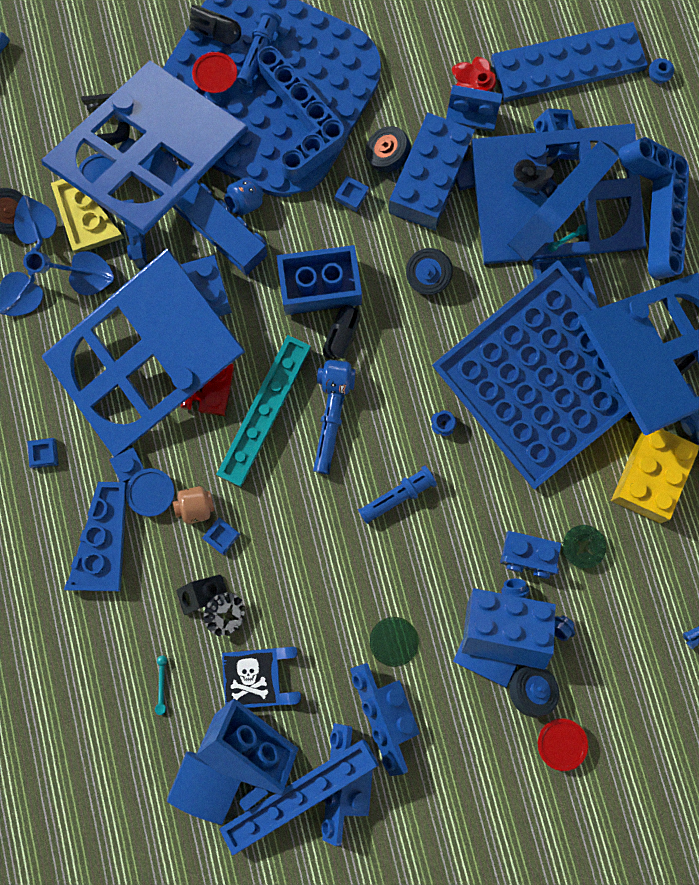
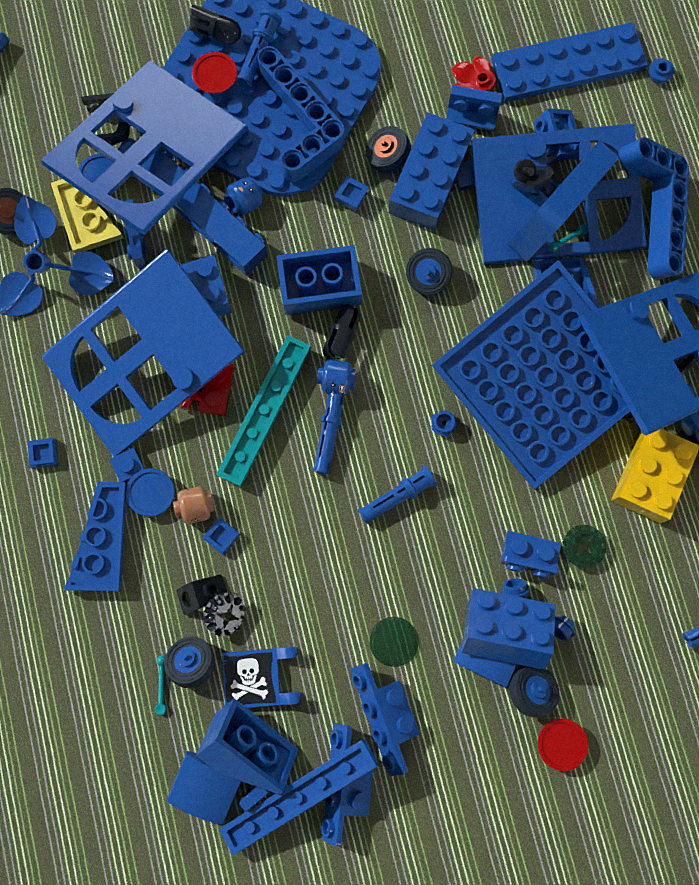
none -> black wheel [164,637,215,688]

